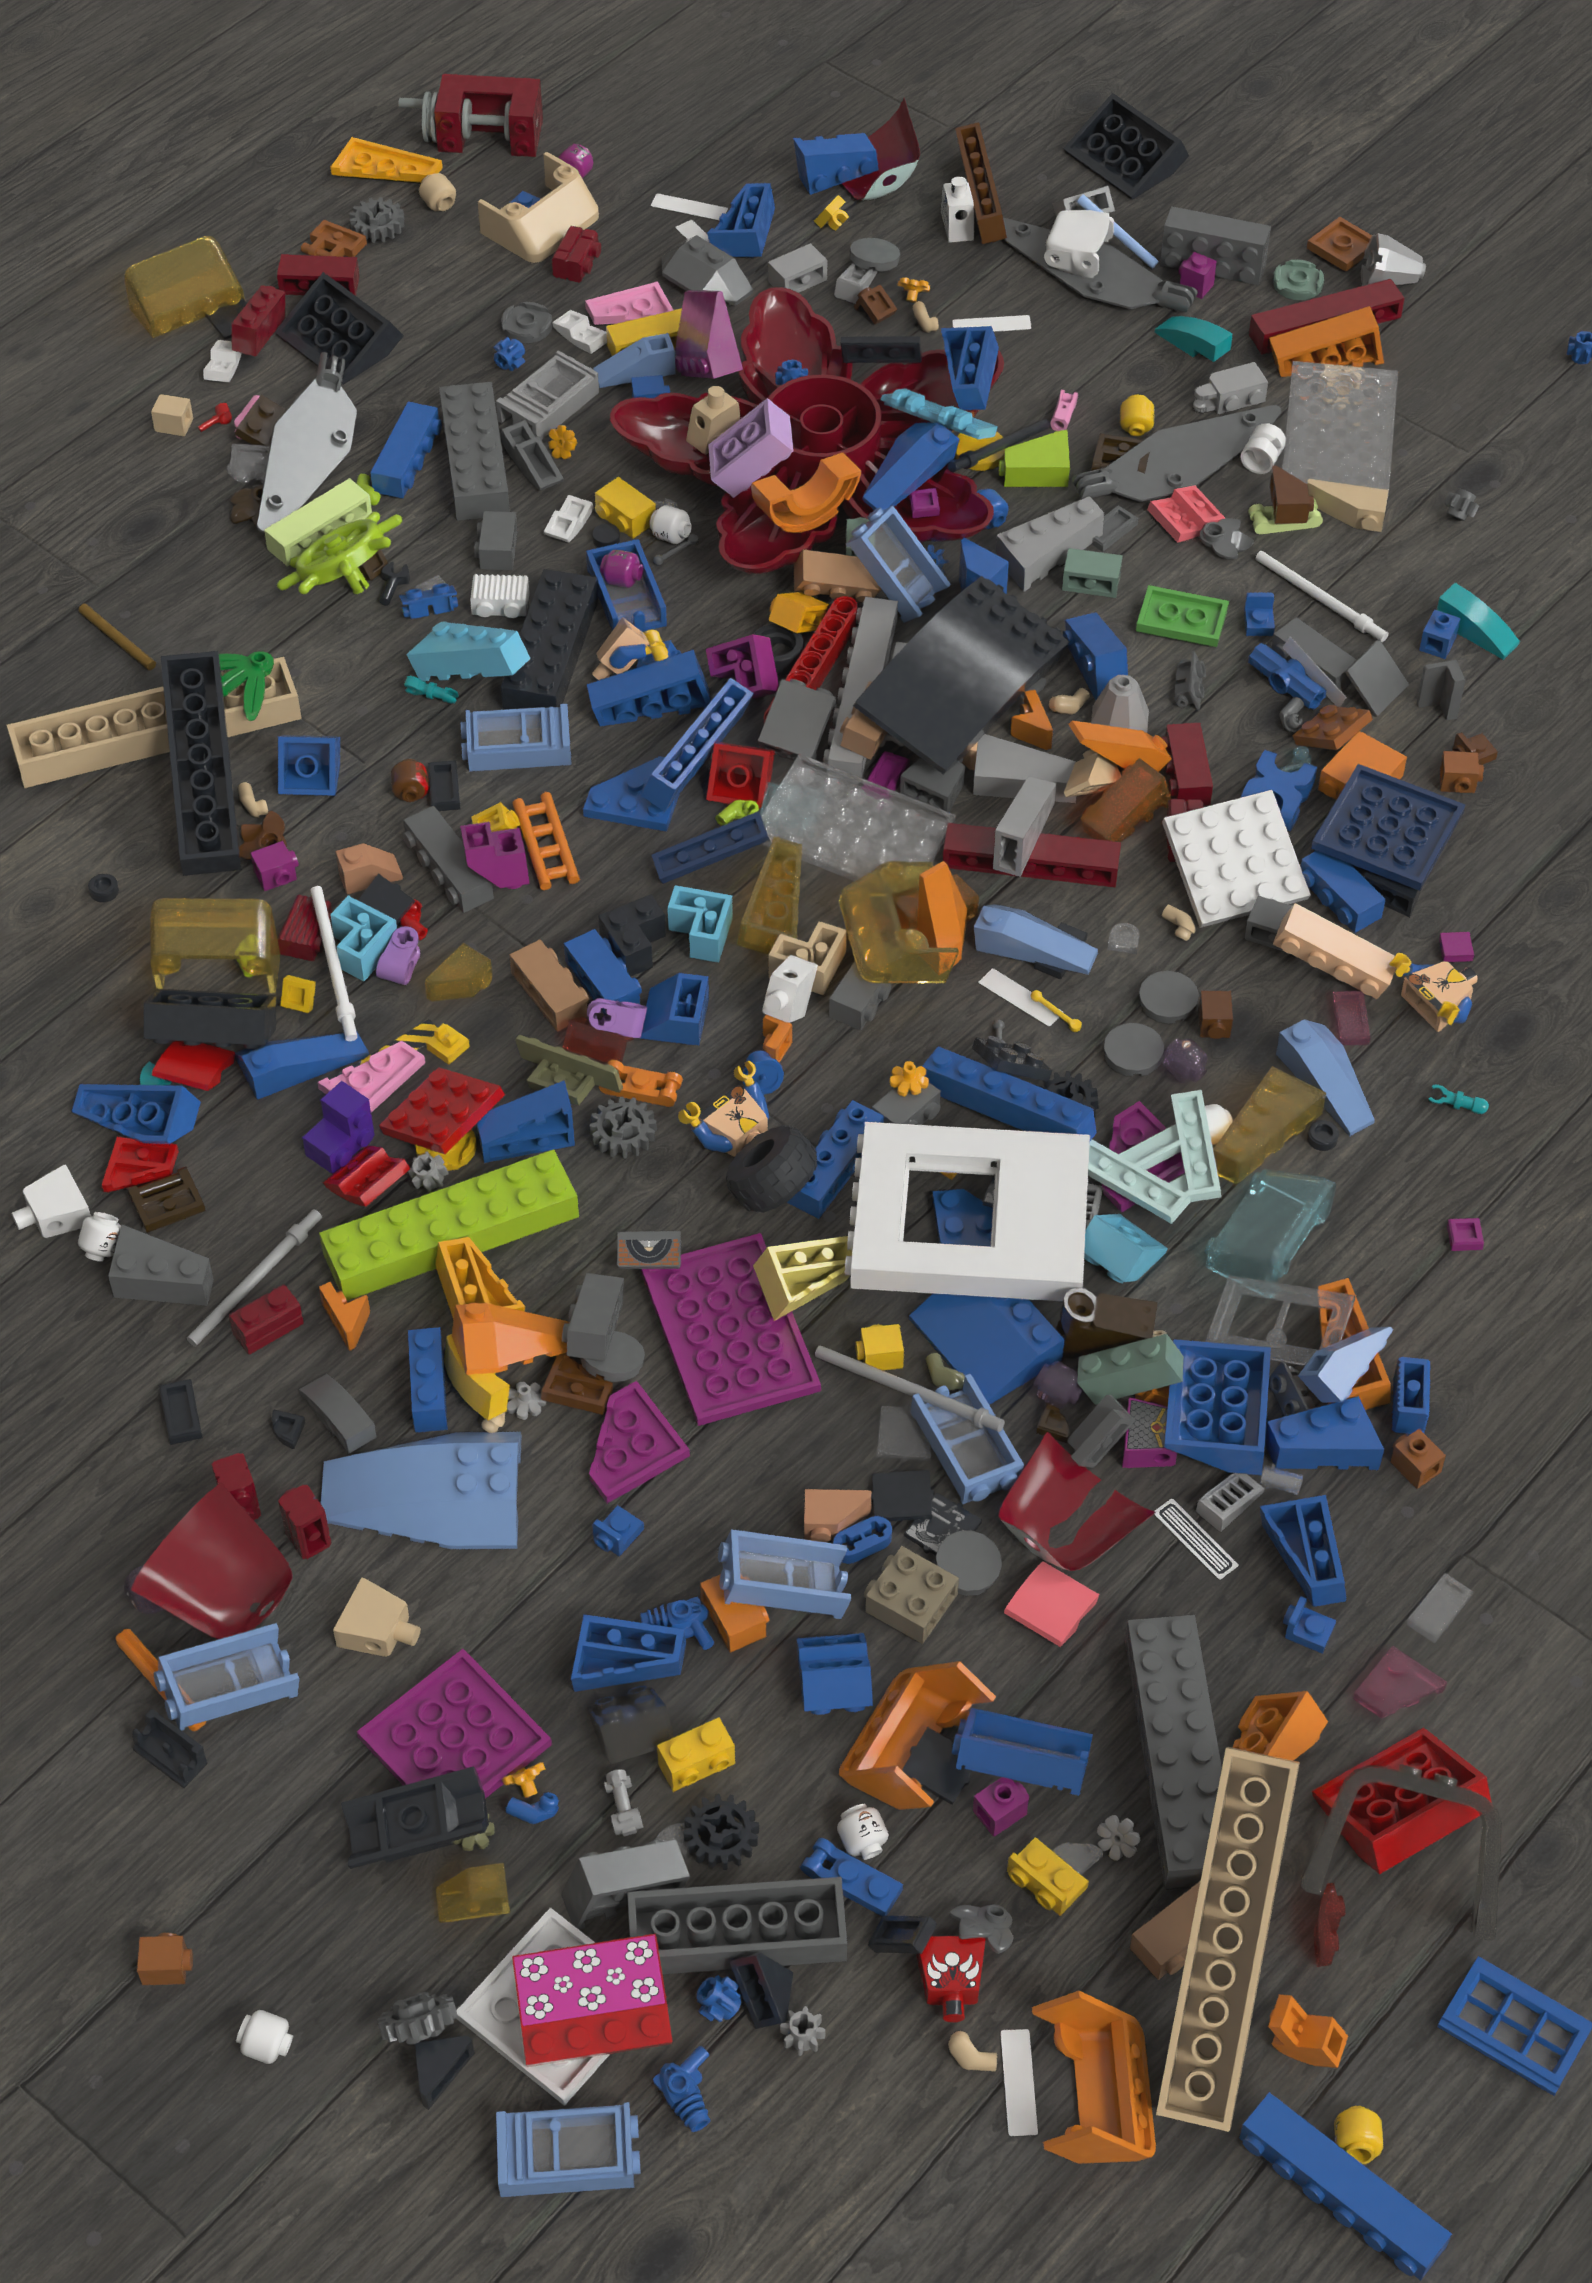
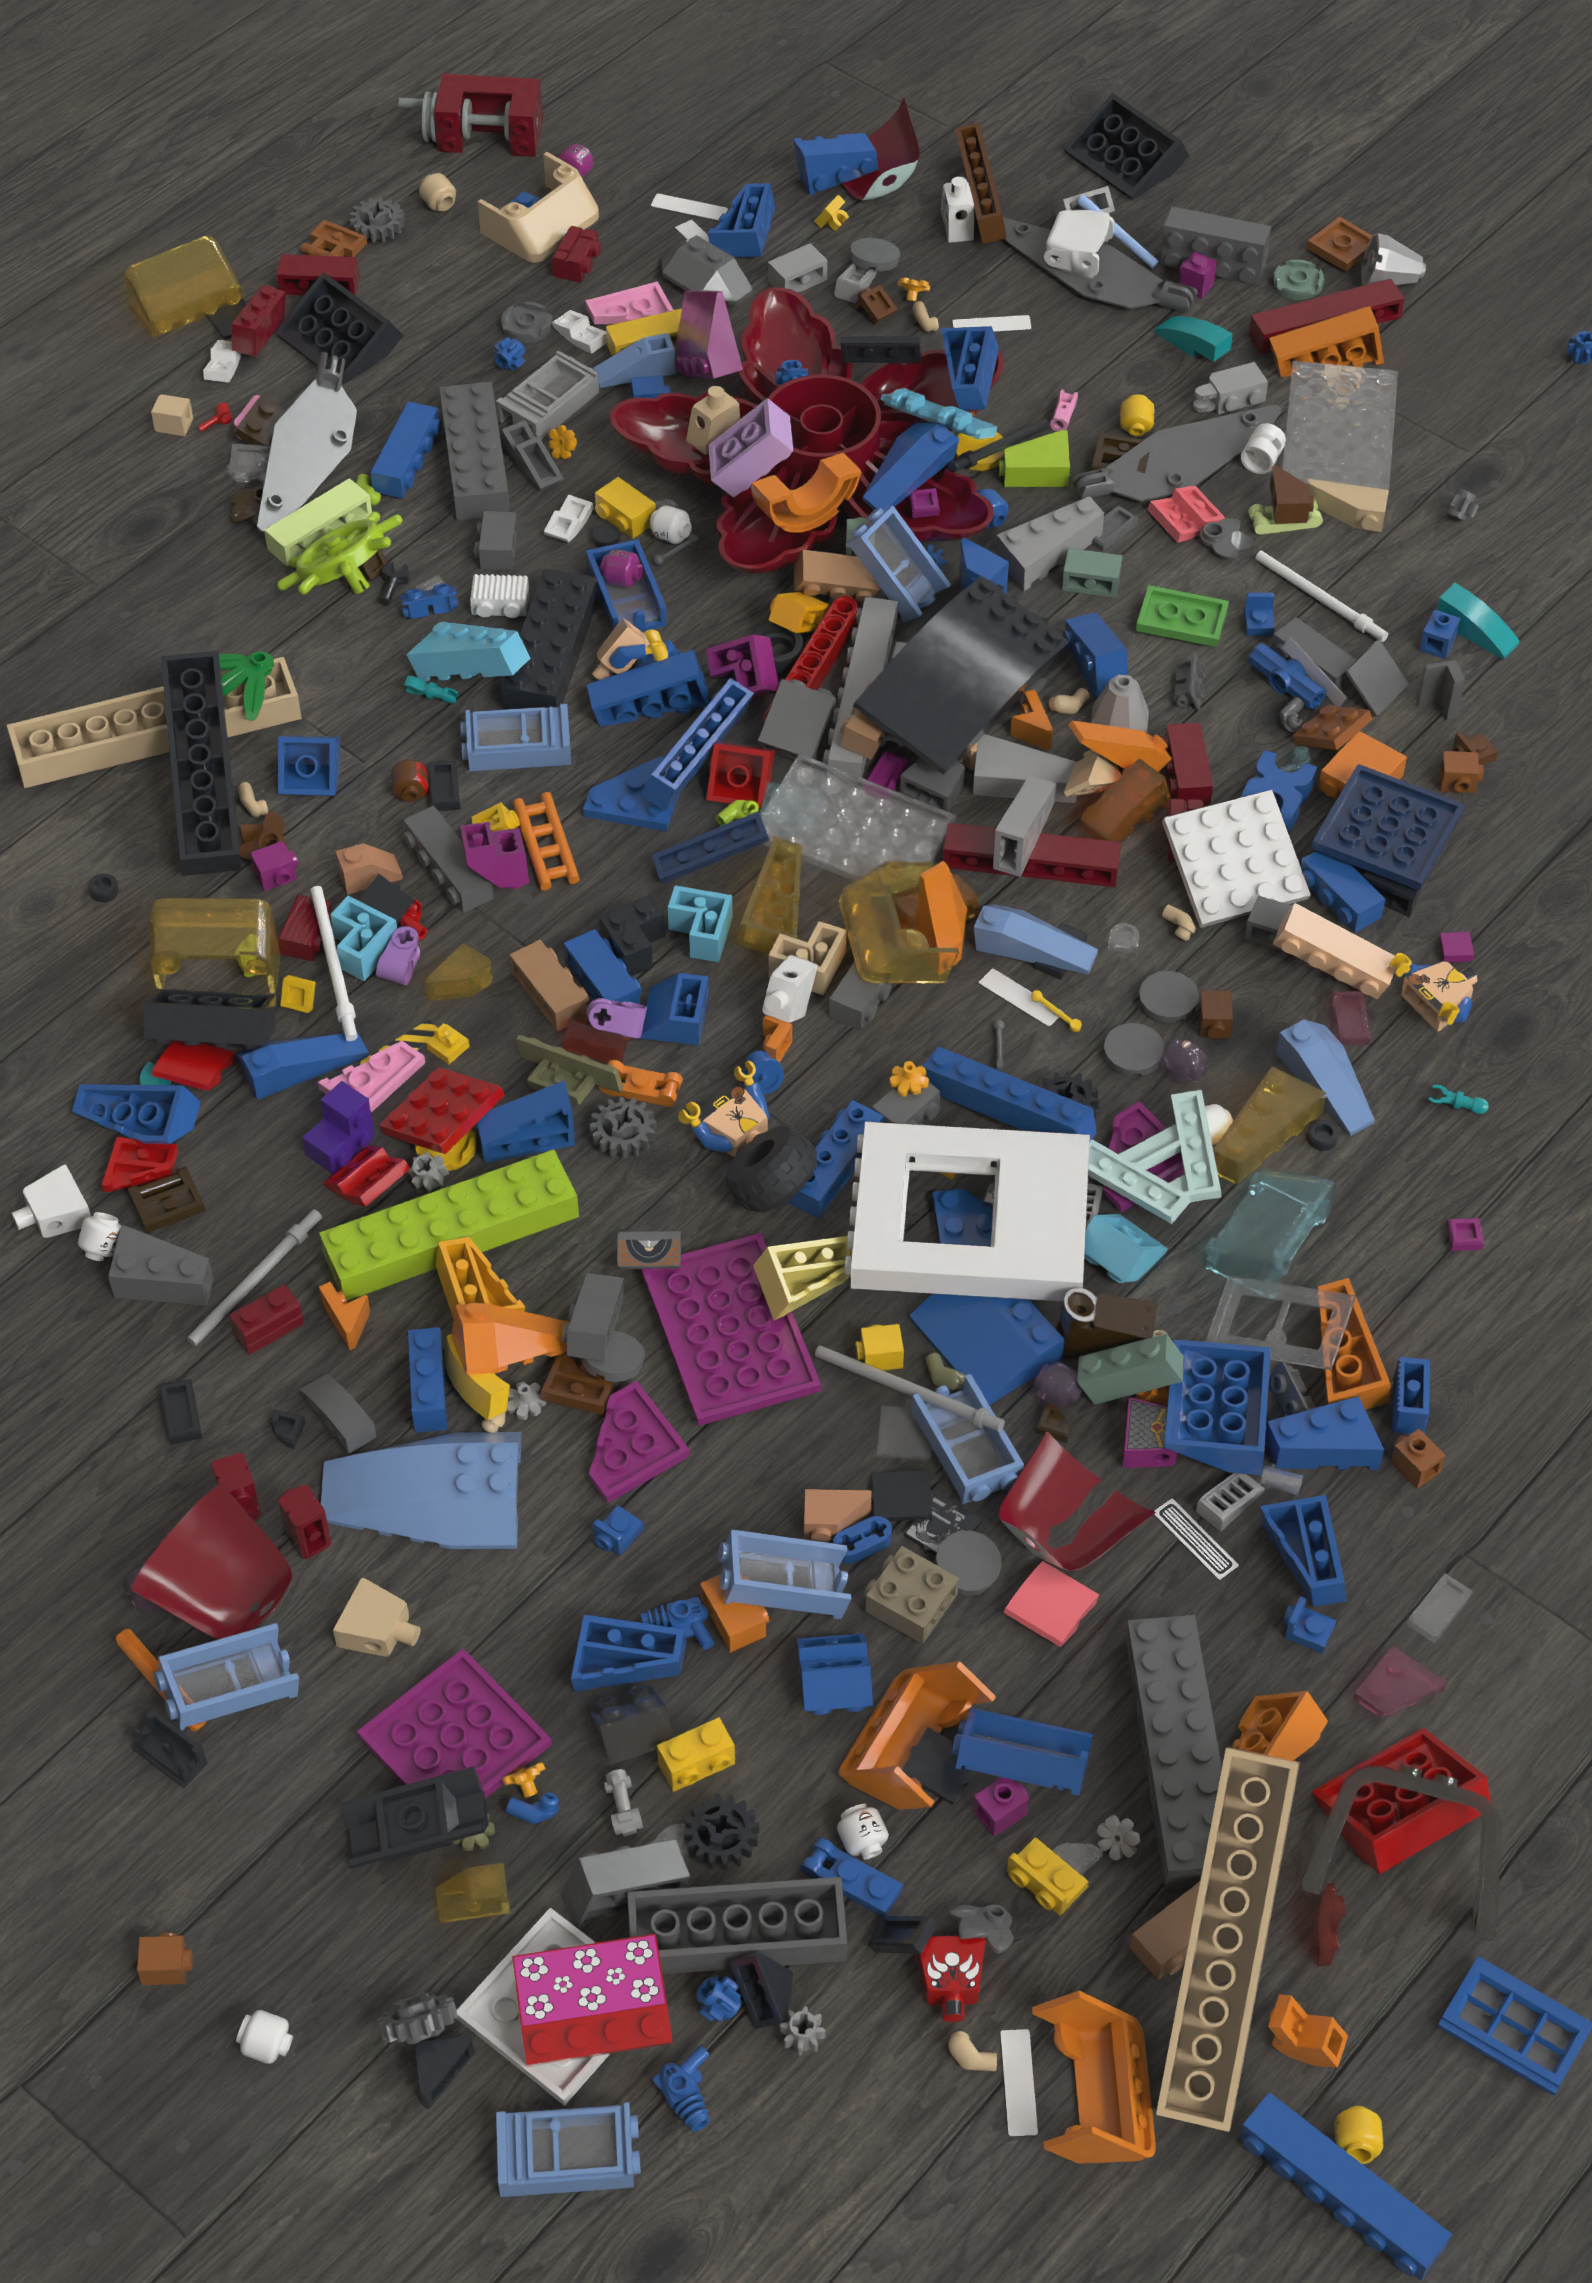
pearl gold bar [78,603,156,670] -> none
light orange wing [331,137,442,182] -> none
black plate [972,1036,1053,1082] -> none
dark grey panel [1068,1395,1136,1468] -> none
slope [1298,1327,1393,1403] -> none

